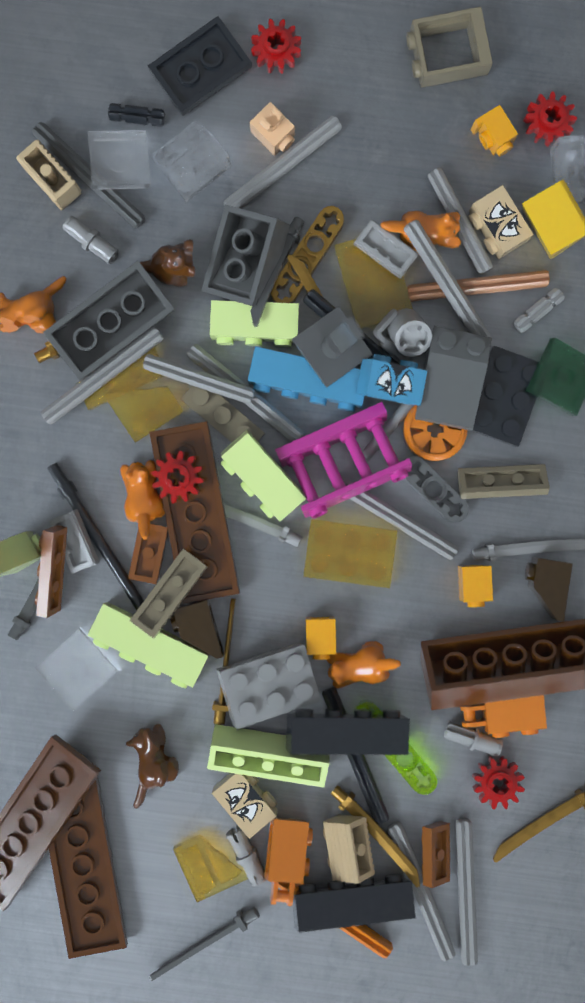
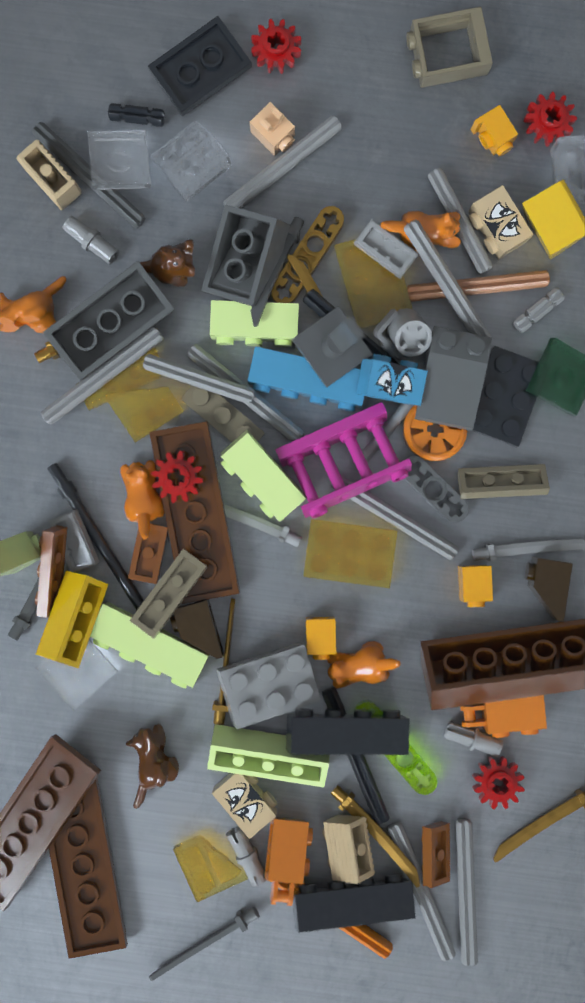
none -> yellow brick [35,571,109,669]

